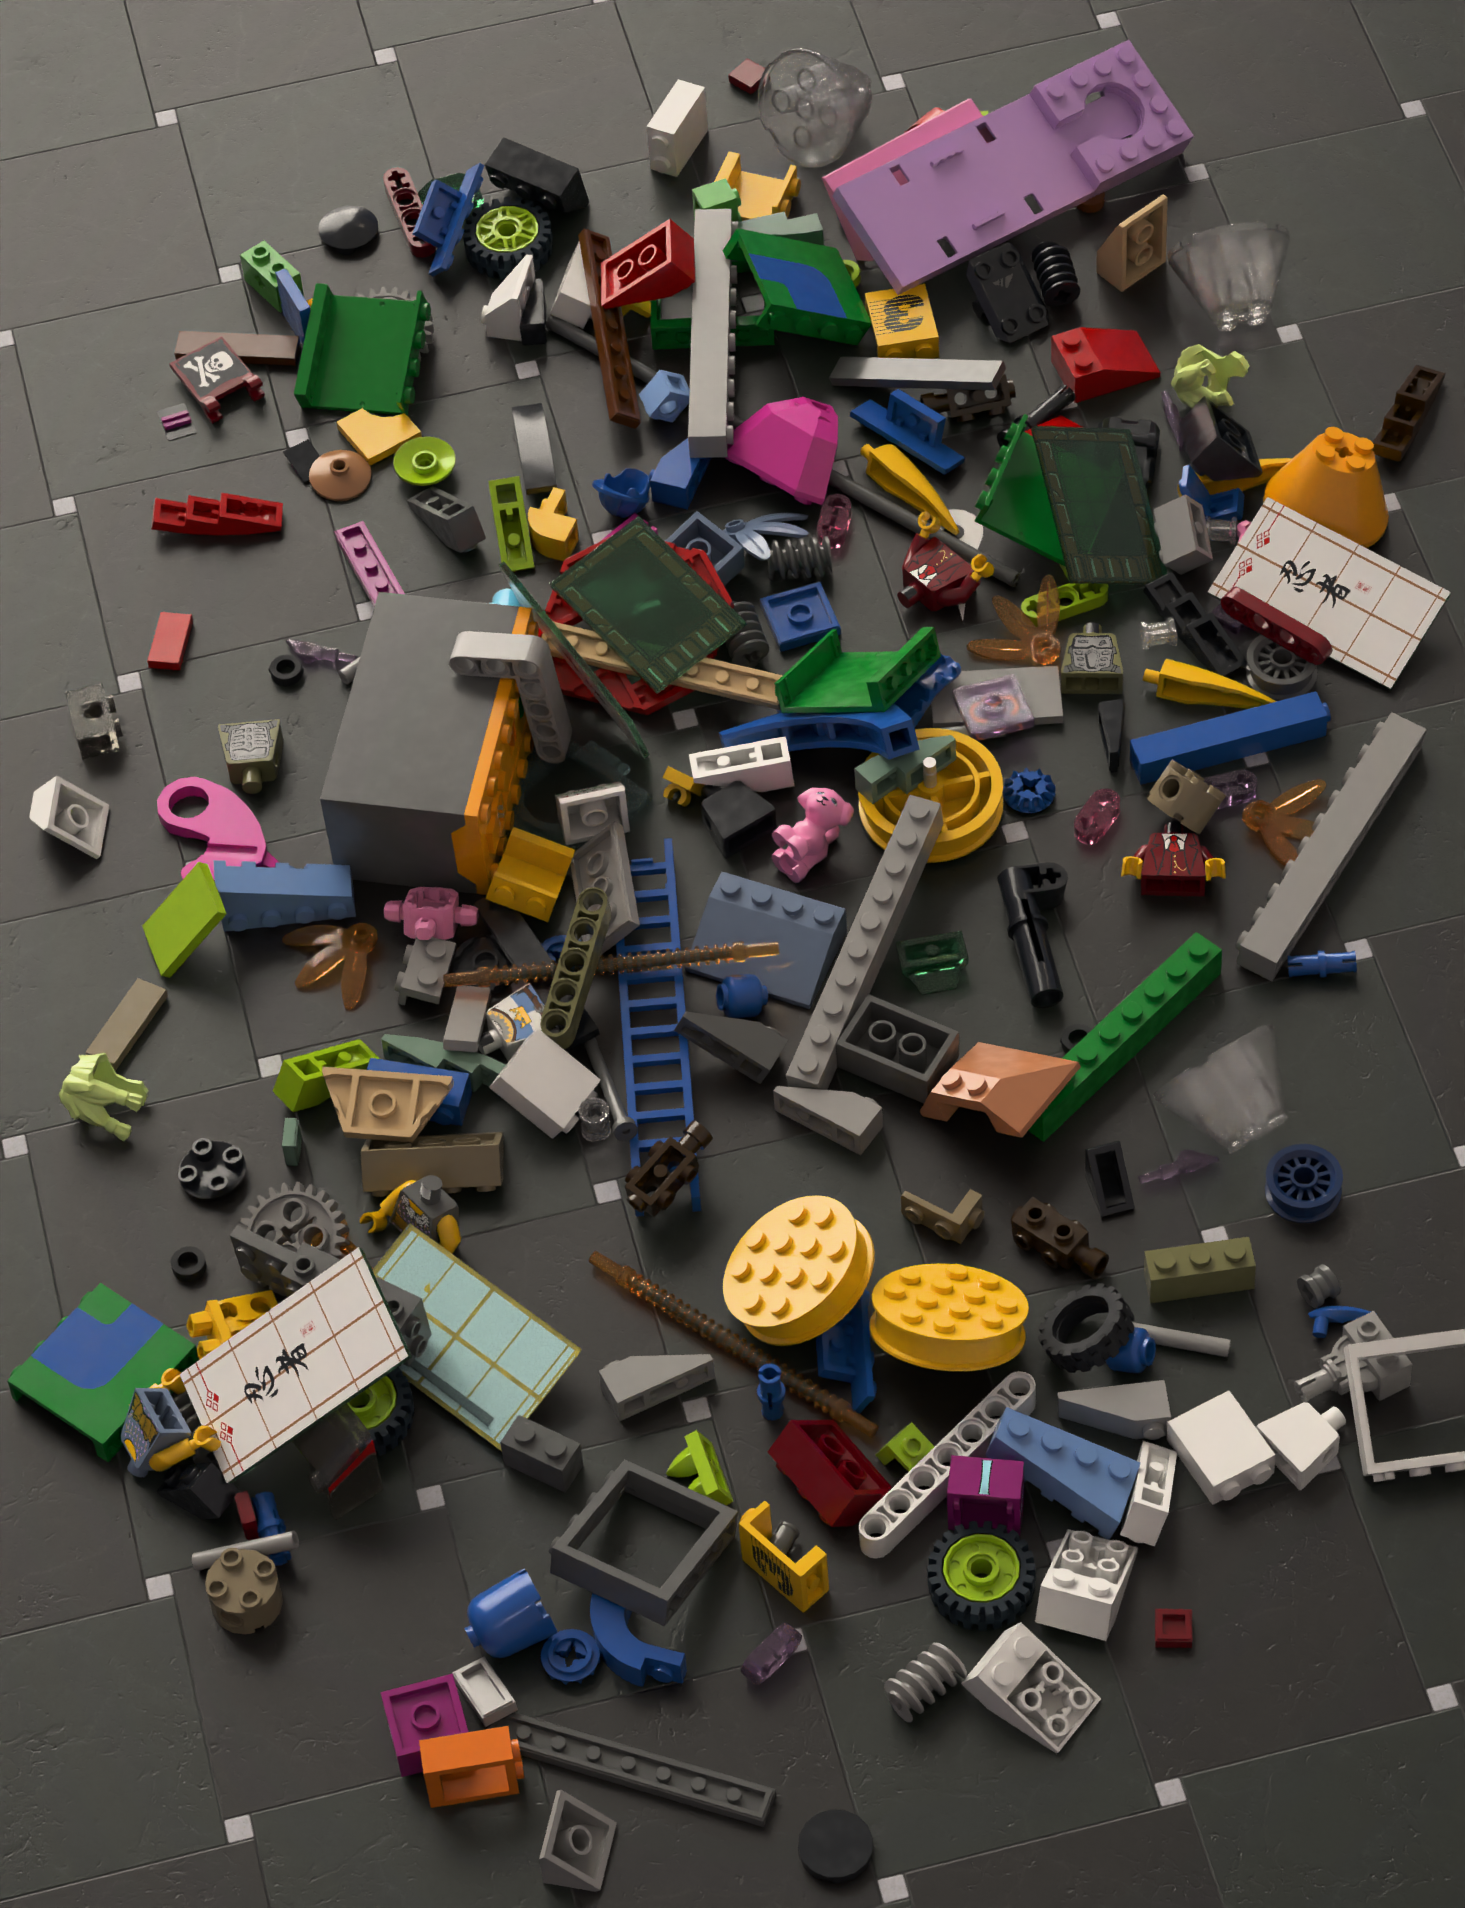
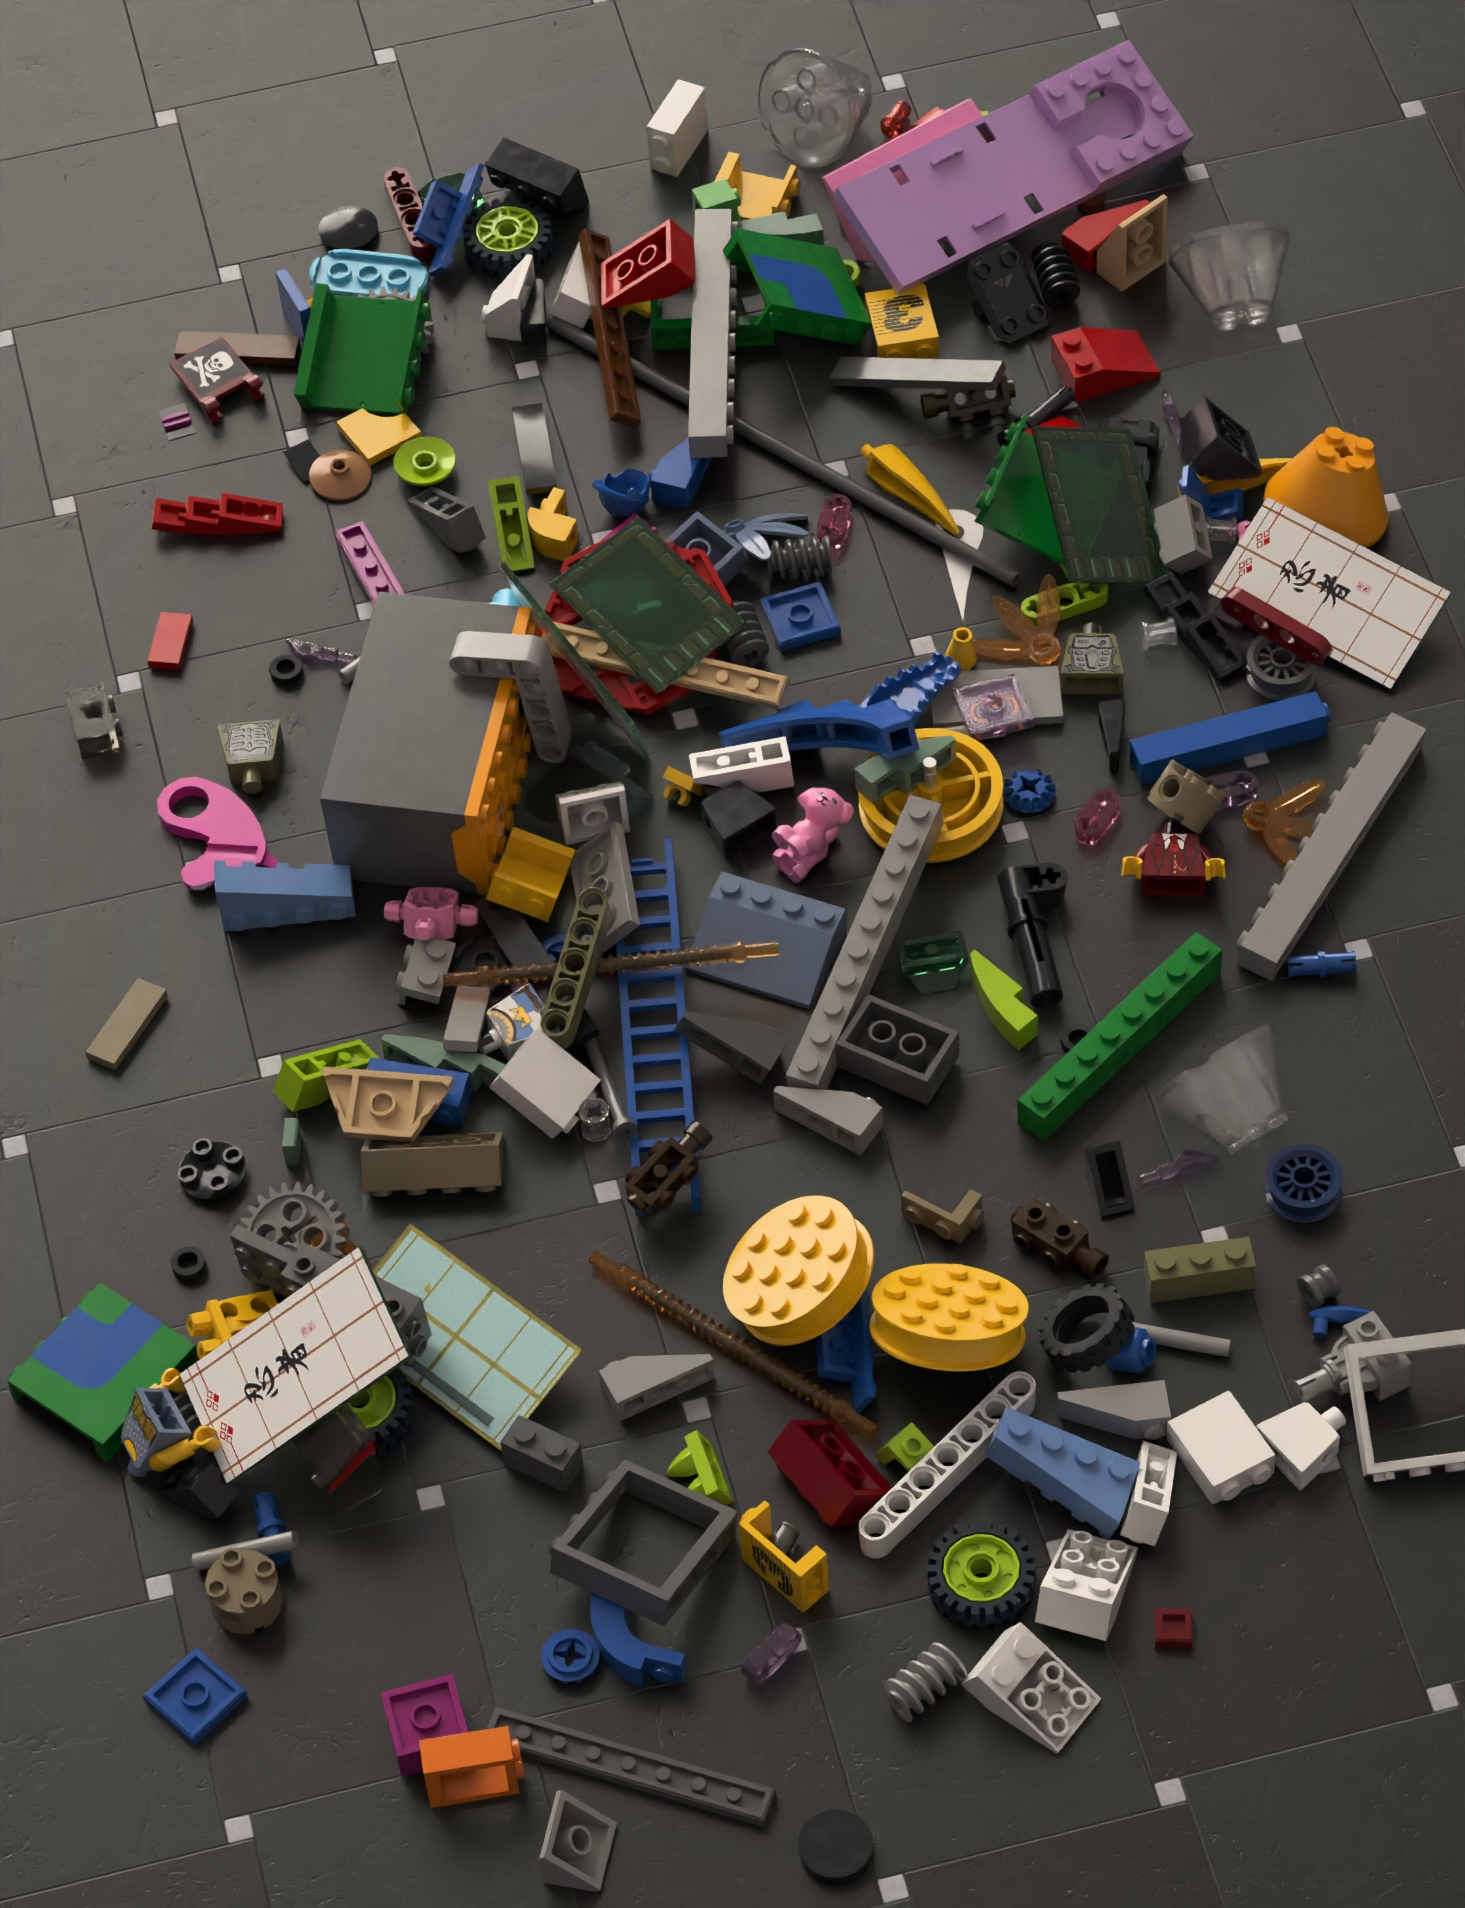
white slope [29,776,109,859] -> none
yellowish green piece [59,1053,149,1141] -> none
lime tile [142,862,227,978] -> none
dark red tile [234,1490,260,1541] -> none
bright green brick [240,240,304,313] -> none
clear orange plant [283,923,378,1009] -> none
torso [360,1175,461,1254] -> none
light grey tile [452,1657,518,1727] -> none
blue cylinder [464,1568,558,1658] -> none
light blue brick [639,370,690,422] -> none
blue head [716,974,768,1018] -> none
dark pink brick [725,397,838,505] -> none
tile [728,58,770,94] -> none
blue pin [757,1363,786,1421] -> none
green panel [774,627,941,713] -> none
blue bracket [850,389,965,475] -> none
dark red torso [897,511,994,611] -> none
nougat slope [920,1042,1081,1138] -> none
magenta container [947,1455,1024,1536] -> none
yellow piece [1143,658,1277,709] -> none
yellowish green piece [1171,344,1250,409] -> none
dark brown slope [1373,365,1445,462] -> none
none -> blue tile [143,1647,248,1746]
none -> medium azure tile [309,249,429,299]
none -> clear red pin [880,100,912,137]
none -> yellow cone [945,627,977,671]
none -> lime slope [970,950,1038,1051]
none -> red slope [1061,200,1150,272]

